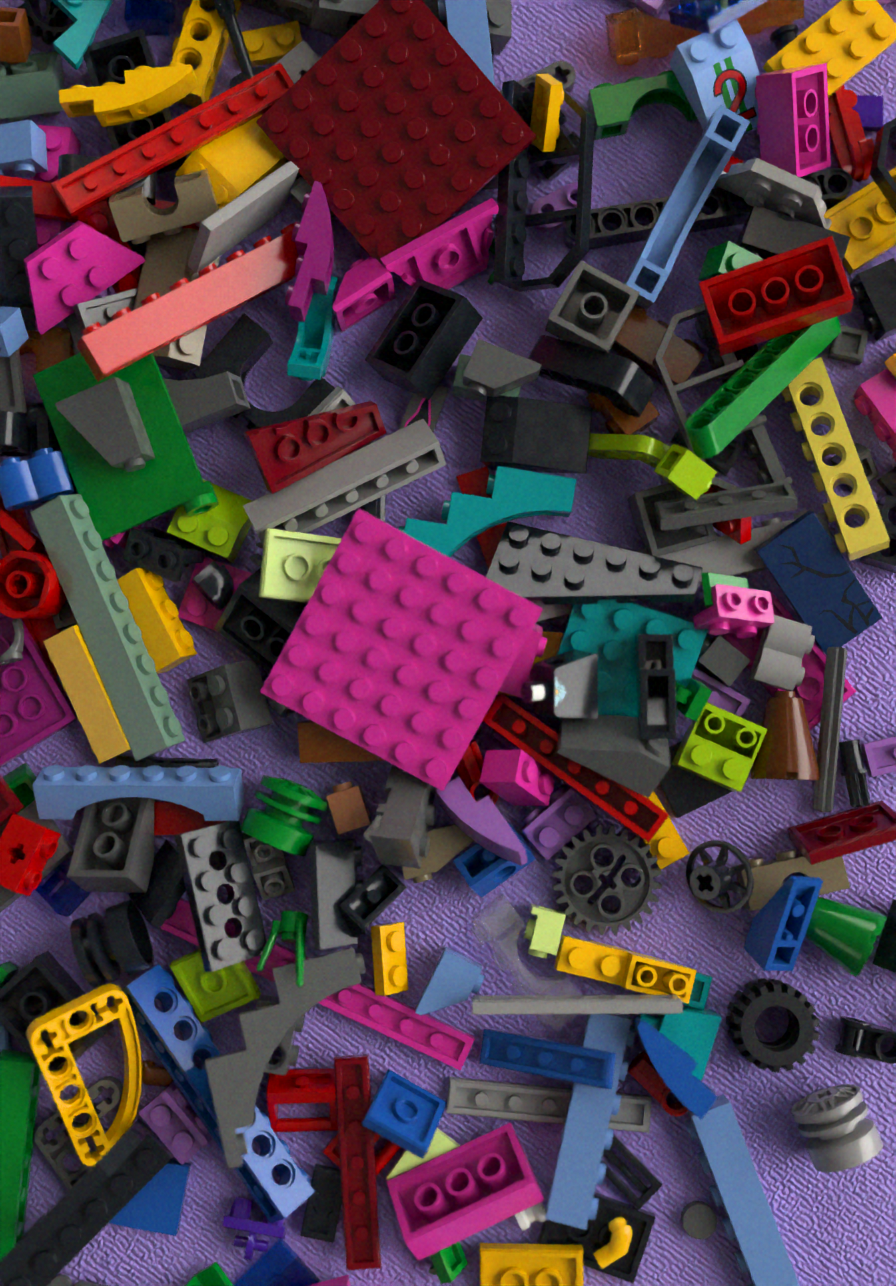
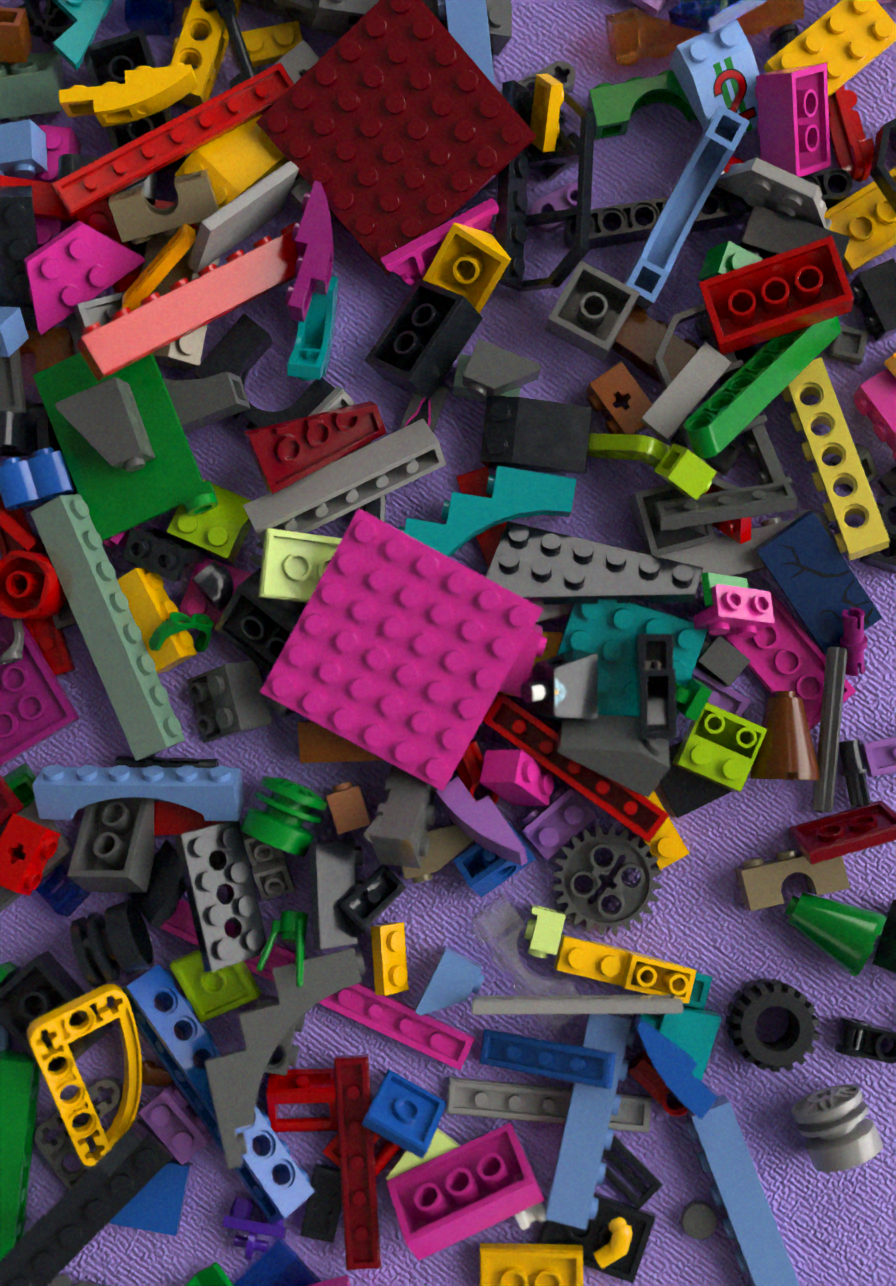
yellow brick [43,625,131,764] -> none
dark pink slope [332,257,396,332] -> none
green tile [429,1242,468,1284] -> none
black beam [528,335,656,418] -> none
black wheel [686,840,754,913] -> none
blue slope [743,876,823,971] -> none
light grey brick [749,615,815,691] -> none
dark purple tile [851,95,883,131] -> none
none -> light orange tile [122,223,196,312]
none -> green cap [149,612,214,652]
none -> yellow slope [423,222,511,314]
none -> light grey tile [640,342,732,442]
none -> magenta pin [840,608,868,676]

